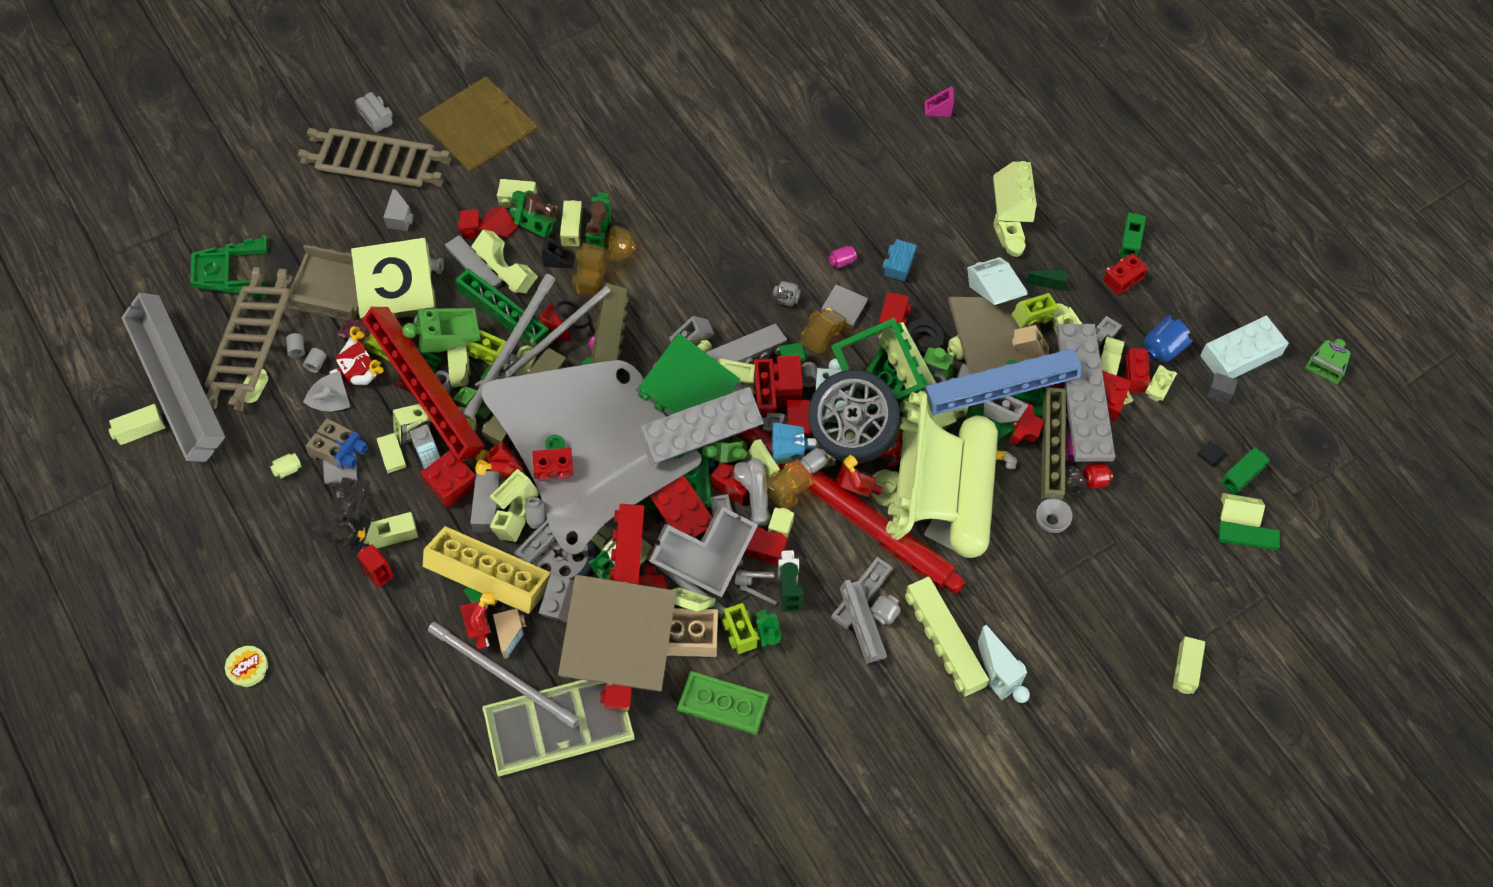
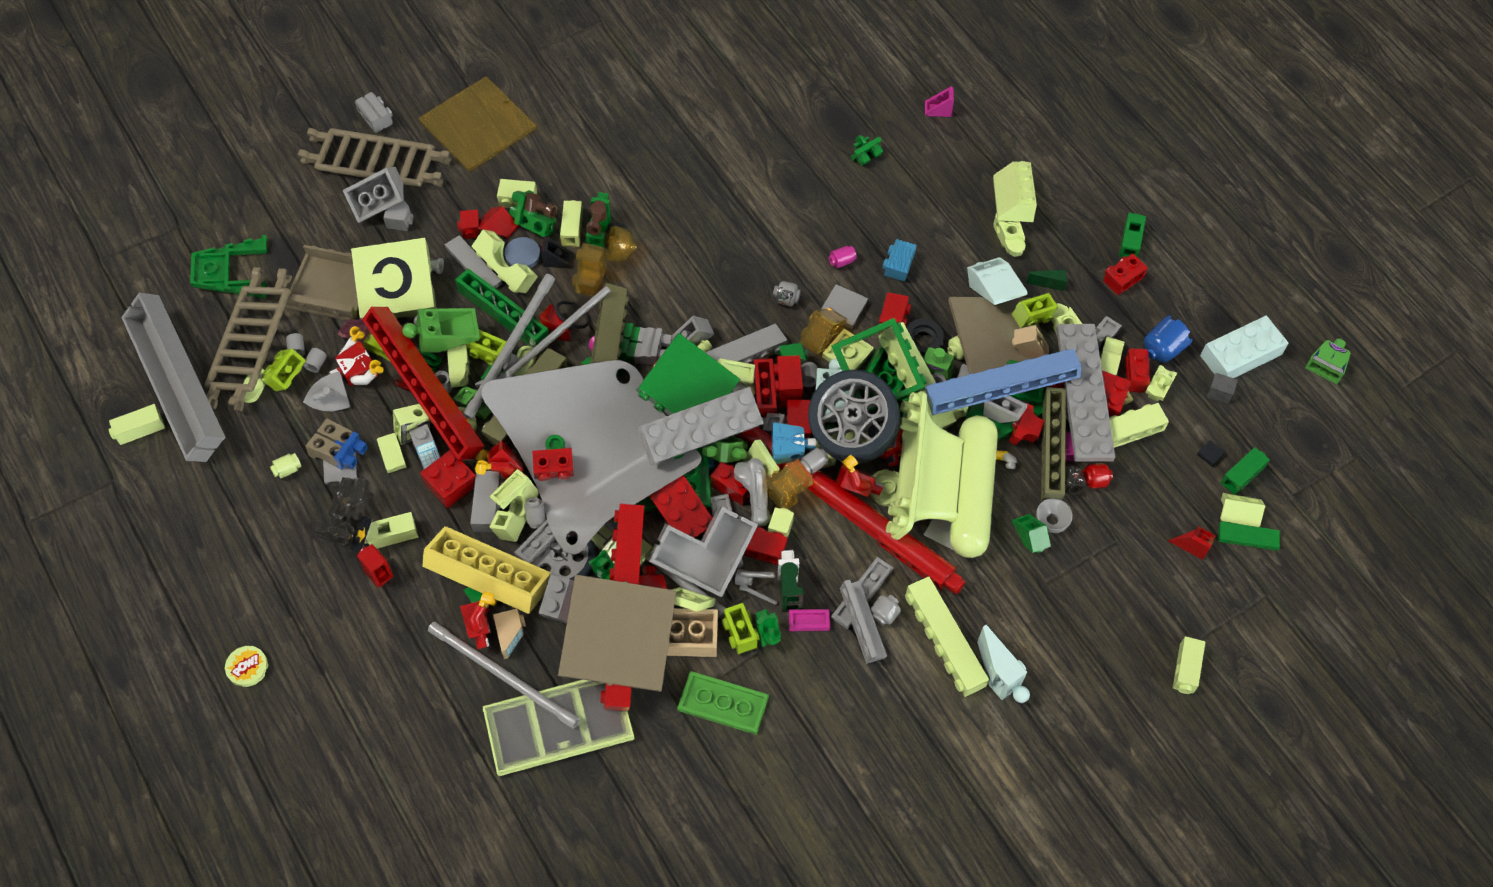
none -> lime brick [261,349,306,391]
none -> light grey slope [343,167,404,223]
none -> sand blue tile [504,237,541,268]
none -> light grey hips [620,323,672,366]
none -> dark pink tile [789,609,830,631]
none -> yellowish green tile [822,329,874,370]
none -> green hips [850,135,884,166]
none -> green slope [1012,514,1051,553]
none -> yellowish green brick [1109,403,1169,448]
none -> red slope [1167,526,1216,560]

